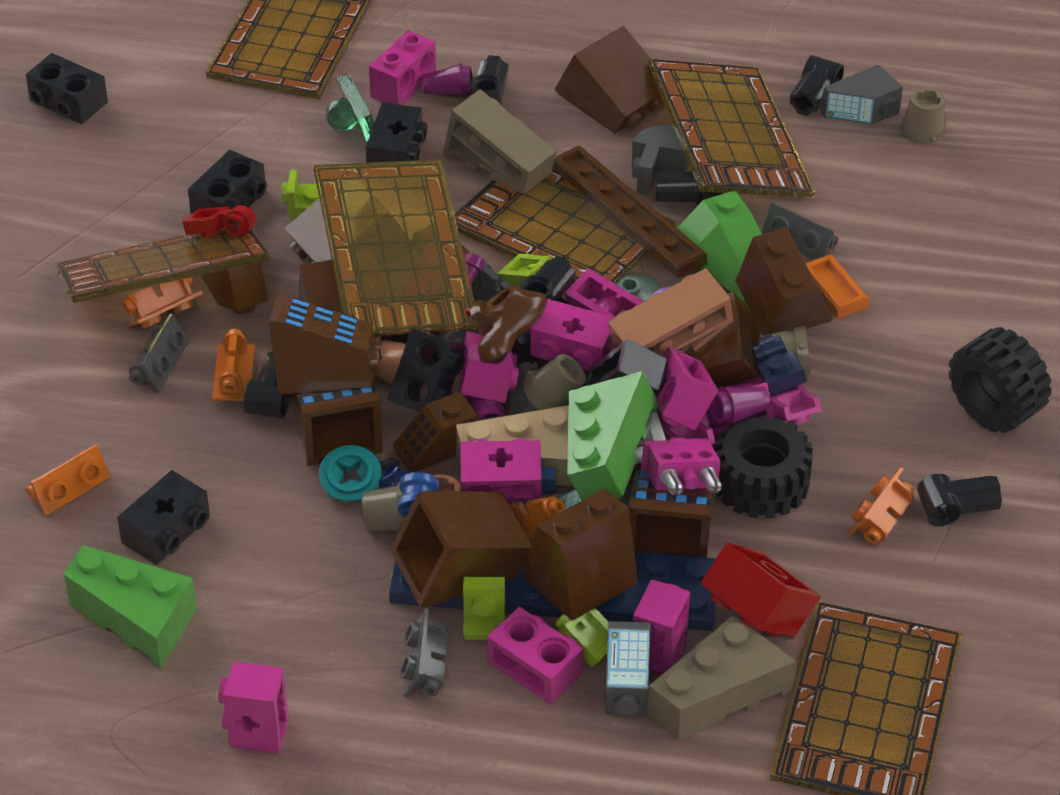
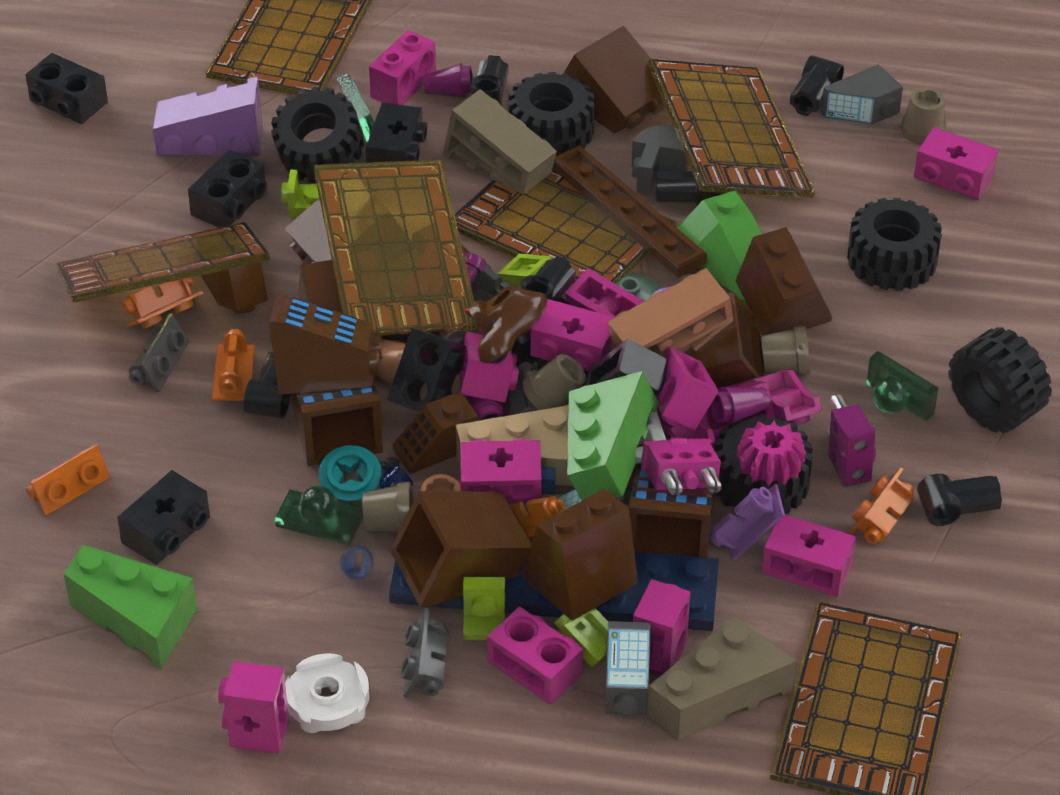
red plate [182,205,256,238] -> none
blue wheel [397,472,440,518] -> none
red brick [700,542,822,637] -> none
dark blue plate [751,334,807,396] -> none
dark grey hinge [762,202,839,260] -> none
orange tile [806,254,869,319] -> none
none -> medium lavender wedge [153,76,263,156]
none -> black tyre [271,87,364,183]
none -> clear green tile [275,485,363,545]
none -> white plate [285,653,369,733]
none -> clear blue hinge [340,546,374,579]
none -> black tyre [508,72,594,156]
none -> medium lavender hinge [709,484,785,561]
none -> dark pink gear [737,420,806,487]
none -> dark pink brick [762,515,856,597]
none -> magenta piece [827,395,876,487]
none -> black tyre [847,198,942,291]
none -> clear green tile [866,351,938,421]
none -> dark pink brick [914,127,999,200]

